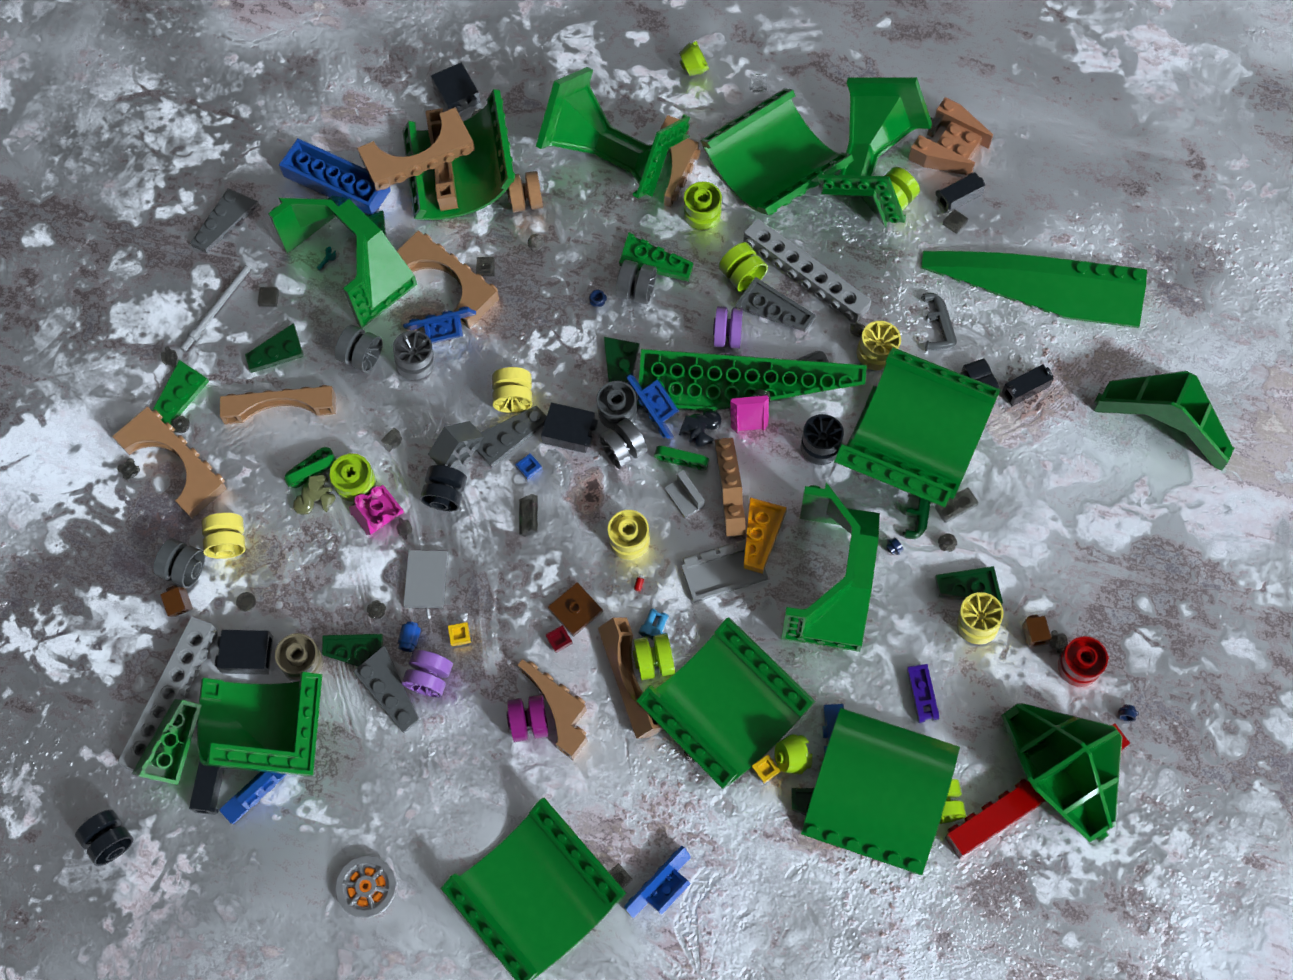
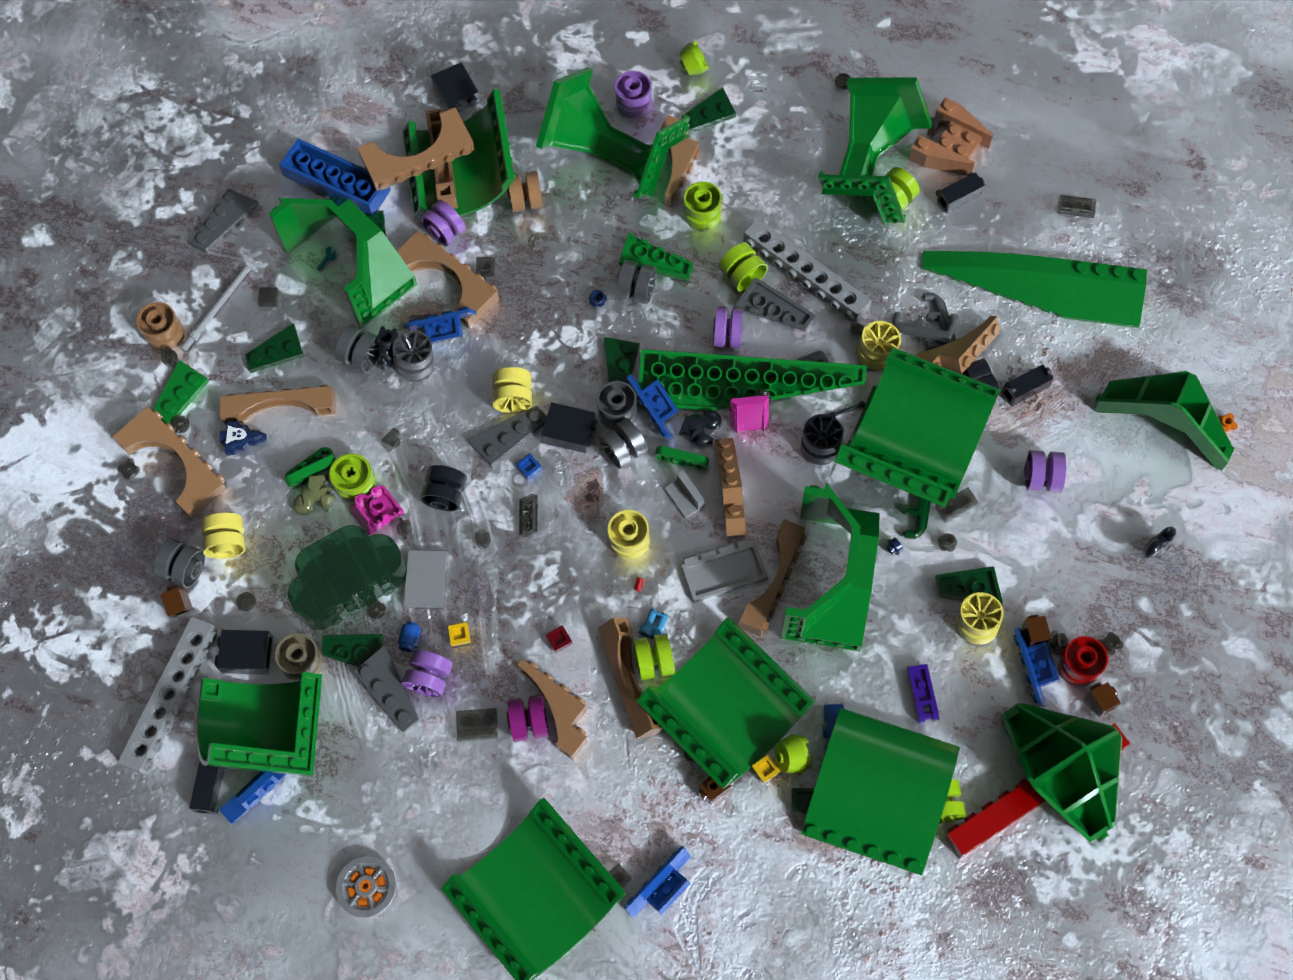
black wheel [75,810,134,866] -> none
green wedge [132,699,201,785] -> none
dark grey brick [428,421,484,468] -> none
reddish brown plate [548,582,603,637] -> none
green panel [700,88,854,215] -> none
light orange wing [744,497,787,574] -> none
clear smoke plate [943,209,969,234] -> none
dark blue plate [1118,705,1139,722] -> none
none -> medium nougat wheel [136,302,184,351]
none -> dark blue rock [219,420,267,456]
none -> clear green brick [288,525,407,630]
none -> black animal [377,326,398,371]
none -> medium lavender wheel [420,200,466,246]
none -> clear smoke plate [456,708,498,742]
none -> clear smoke plate [475,529,491,548]
none -> medium lavender wheel [615,71,652,119]
none -> dark green wing [681,87,736,134]
none -> reddish brown brick [698,776,731,805]
none -> medium nougat arch [739,519,807,637]
none -> black hinge [829,401,865,418]
none -> clear smoke plate [835,73,850,90]
none -> dark grey piece [892,312,959,343]
none -> medium nougat arch [916,315,1000,374]
none -> blue bracket [1013,627,1060,707]
none -> medium lavender wheel [1024,450,1066,493]
none -> clear smoke plate [1057,194,1096,218]
none -> reddish brown brick [1086,682,1121,717]
none -> clear smoke plate [1099,632,1124,656]
none -> black animal [1145,527,1176,558]
none -> orange plate [1218,413,1238,432]

